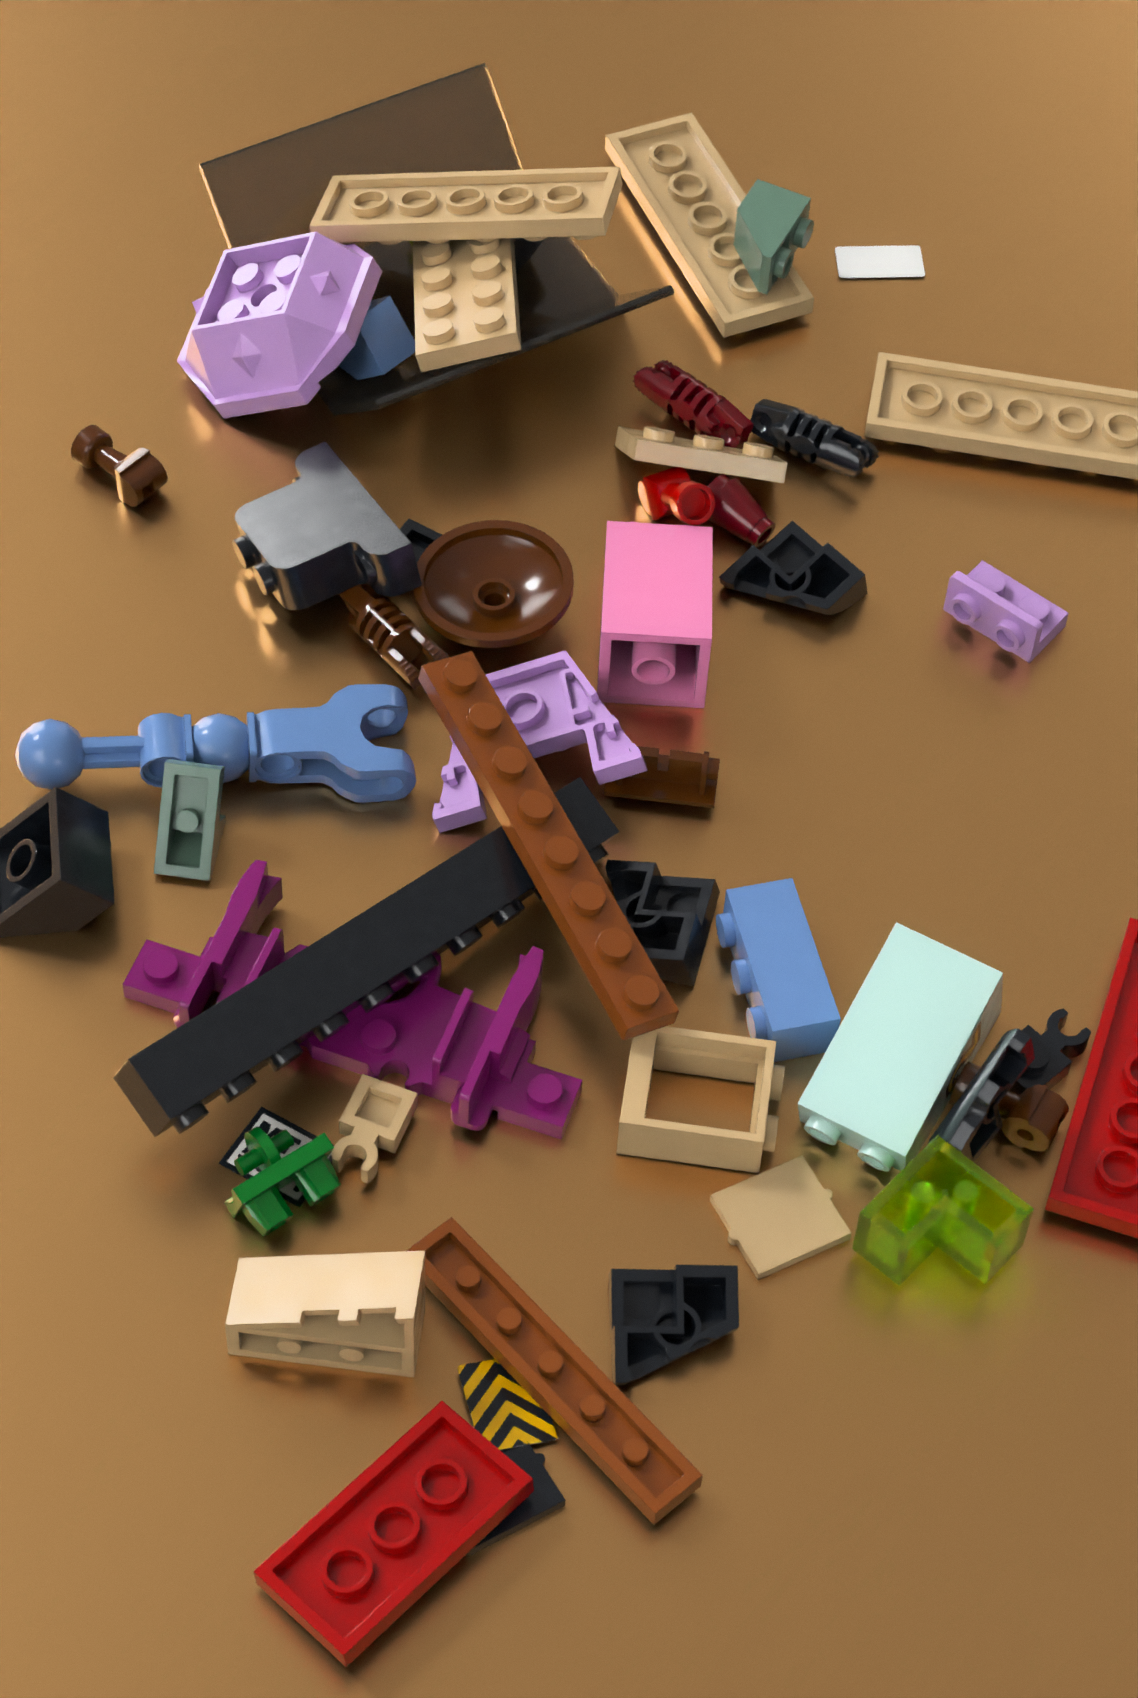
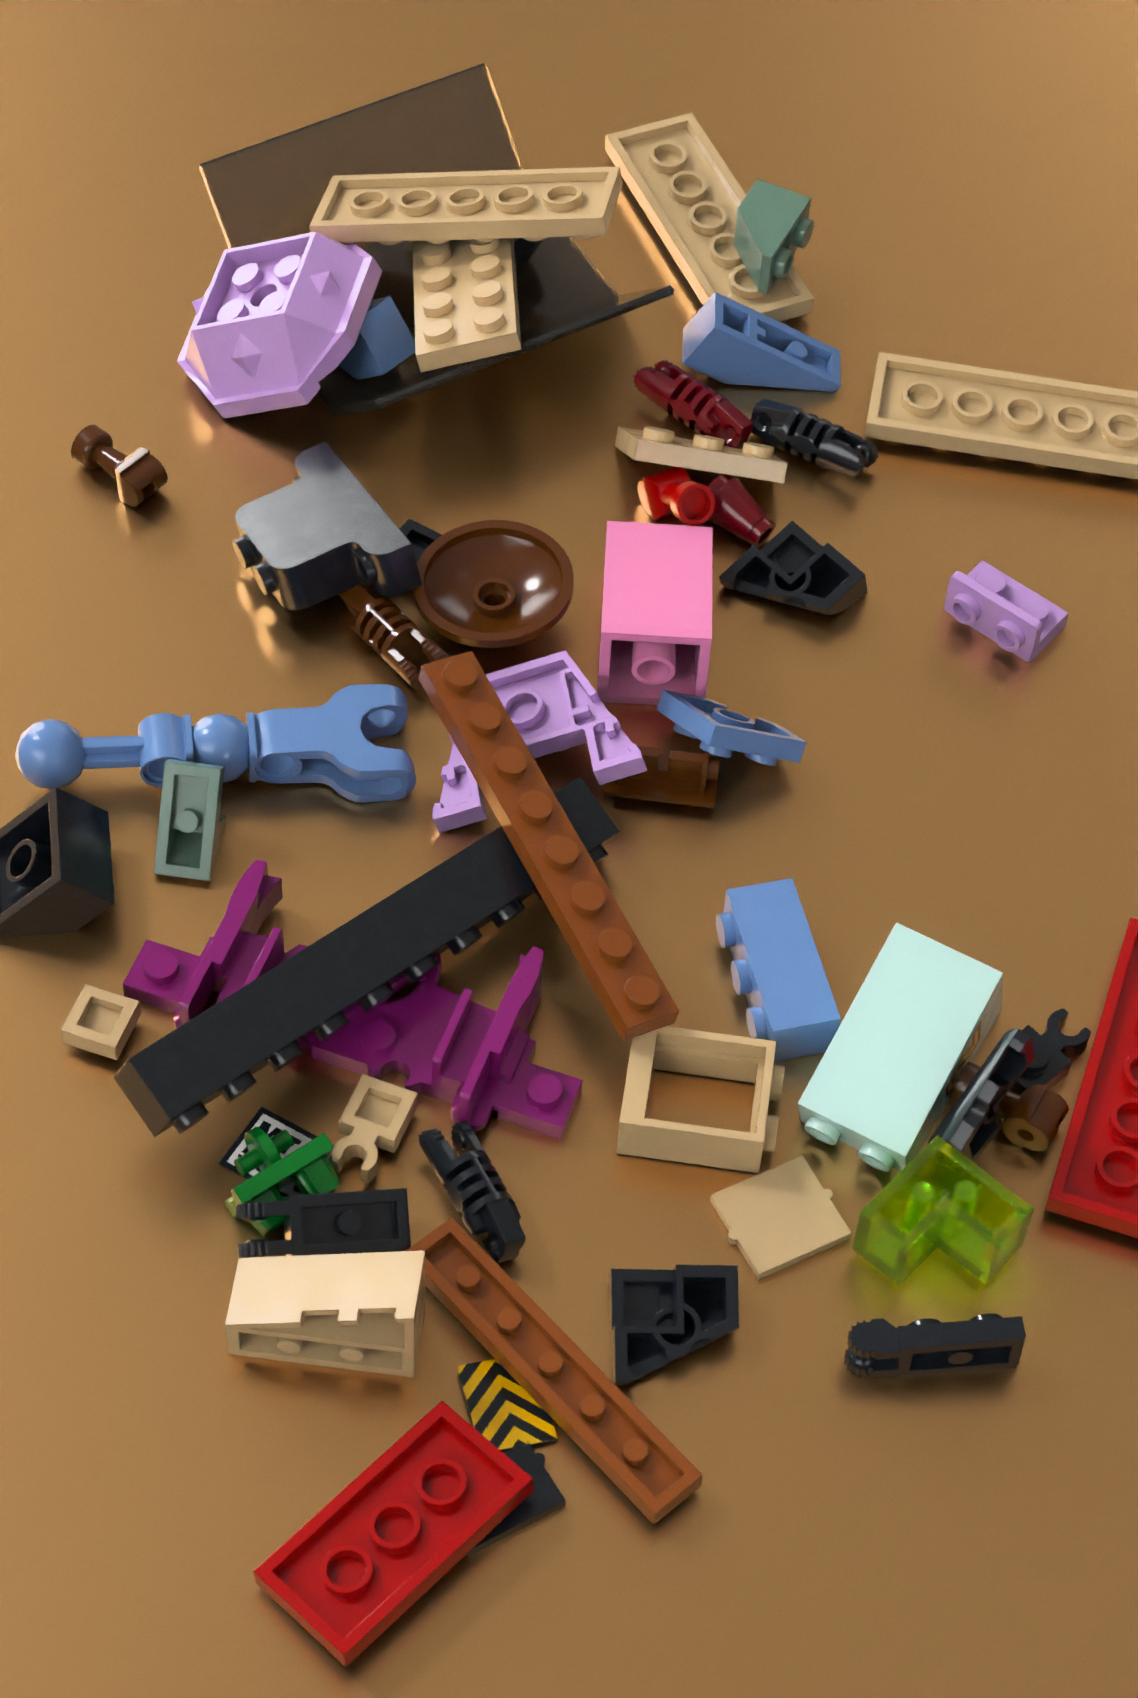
black slope [605,860,720,986] -> none
white sticker [835,245,925,278] -> none
none -> tan plate [61,984,141,1060]
none -> black hinge [235,1188,411,1258]
none -> black hinge [418,1121,526,1264]
none -> medium blue plate [656,690,806,766]
none -> medium blue slope [682,292,841,392]
none -> black hinge [844,1313,1026,1378]

